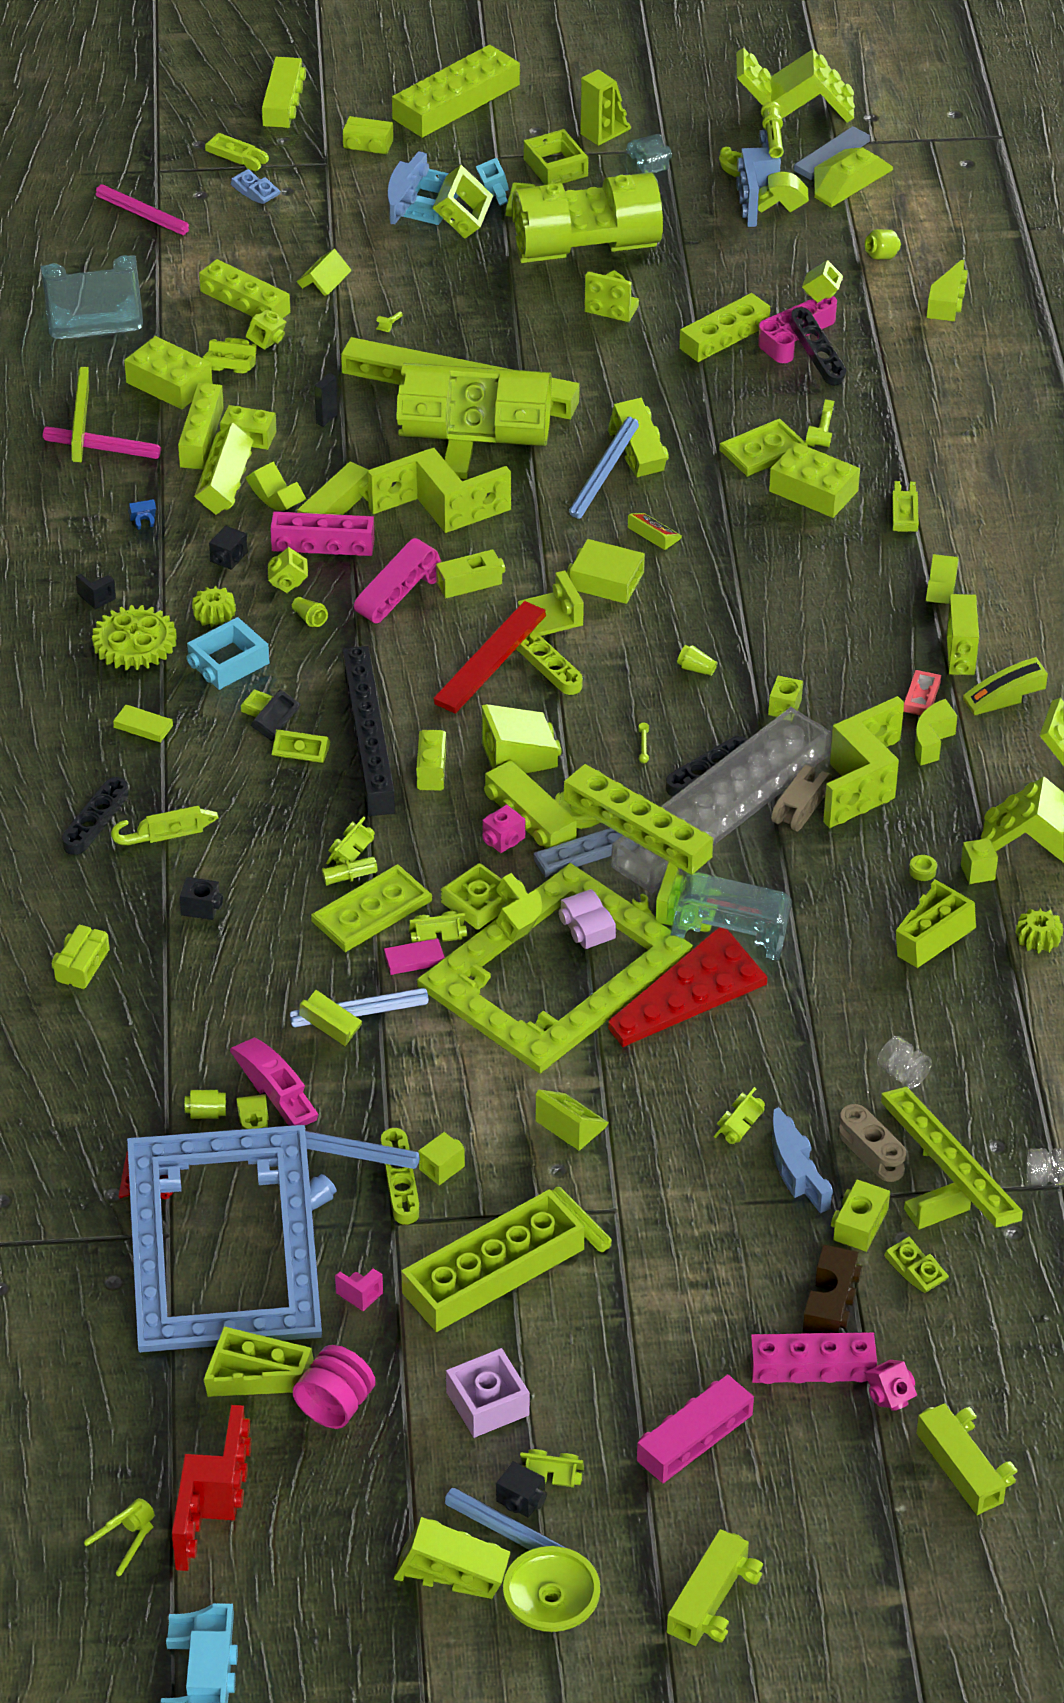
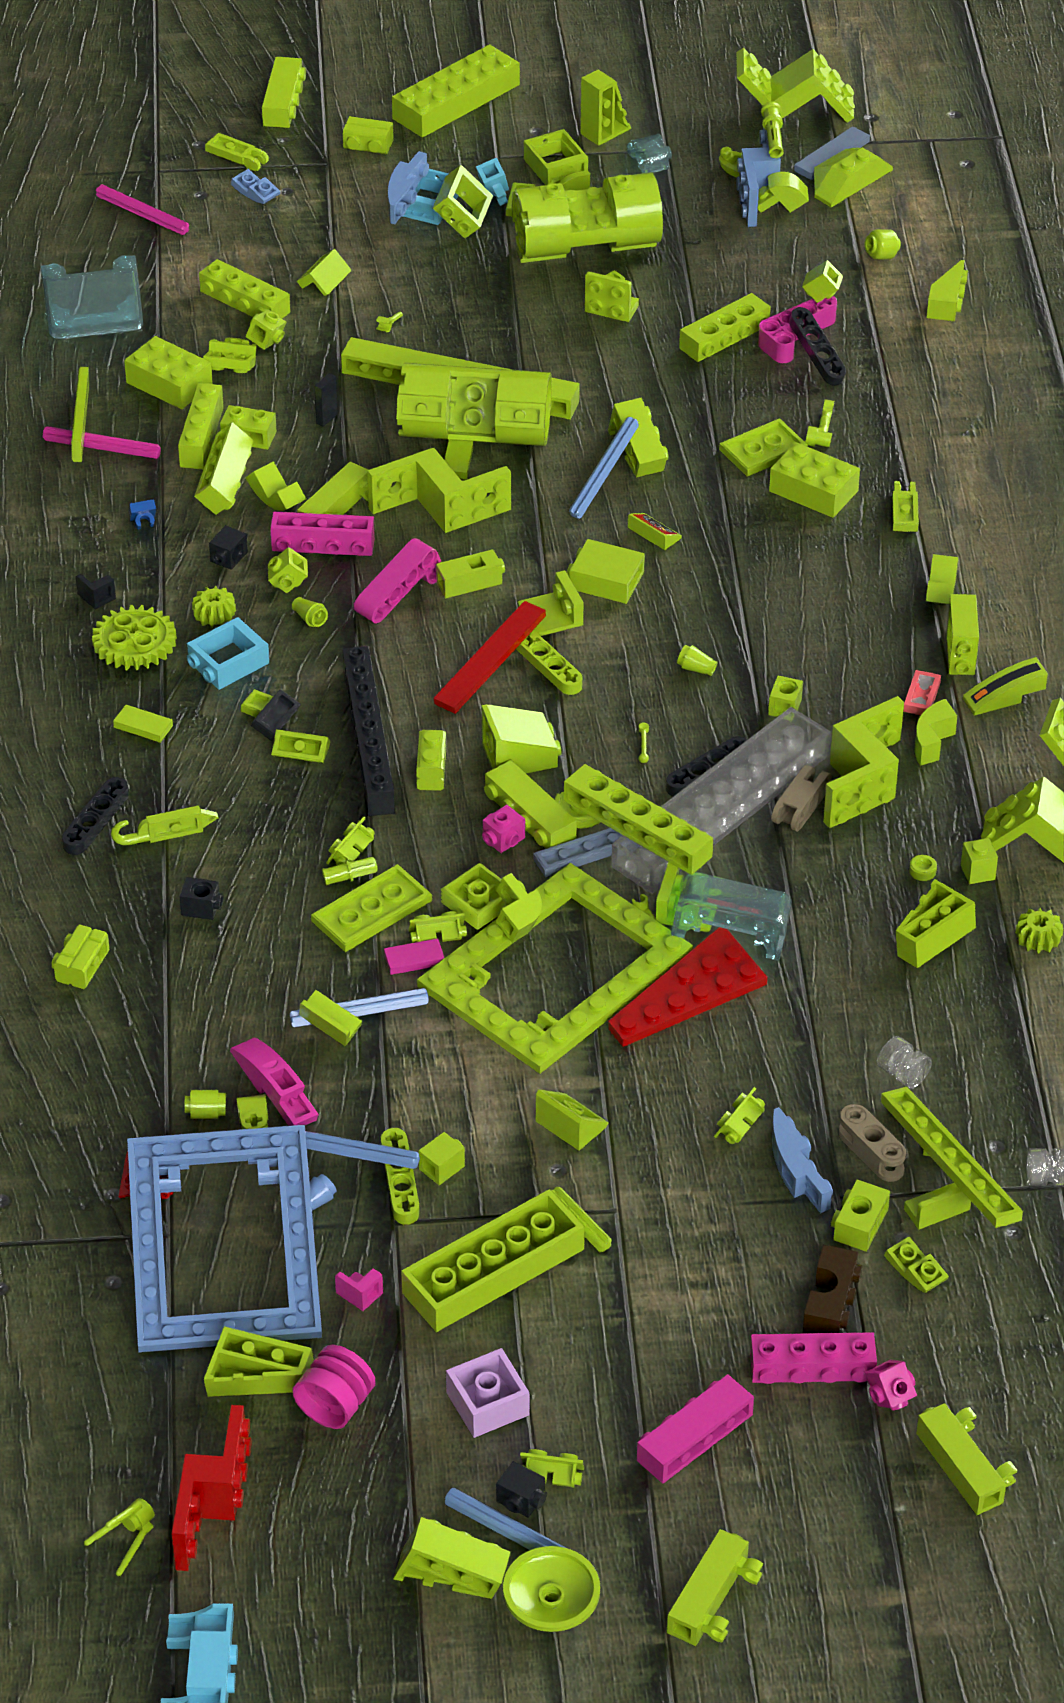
lavender brick [559,889,616,949] -> none
none -> lime brick [558,170,590,191]

